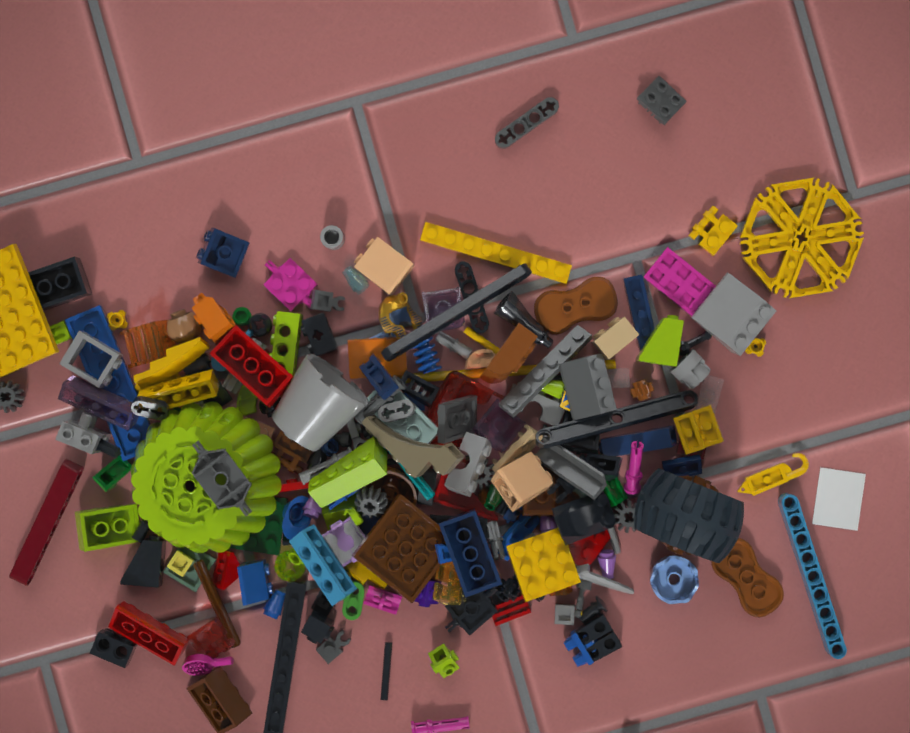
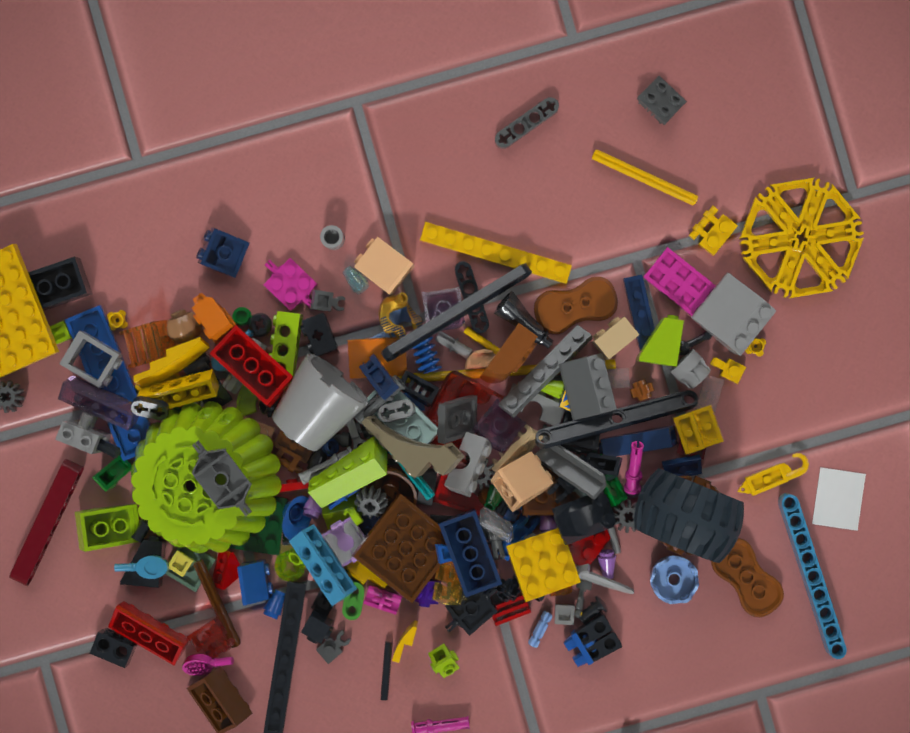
none -> dark azure piece [114,555,169,579]
none -> yellow slope [392,620,418,663]
none -> clear plate [480,507,513,543]
none -> light blue axle [528,611,553,648]
none -> yellow axle [592,149,698,205]
none -> yellow plate [710,357,746,384]

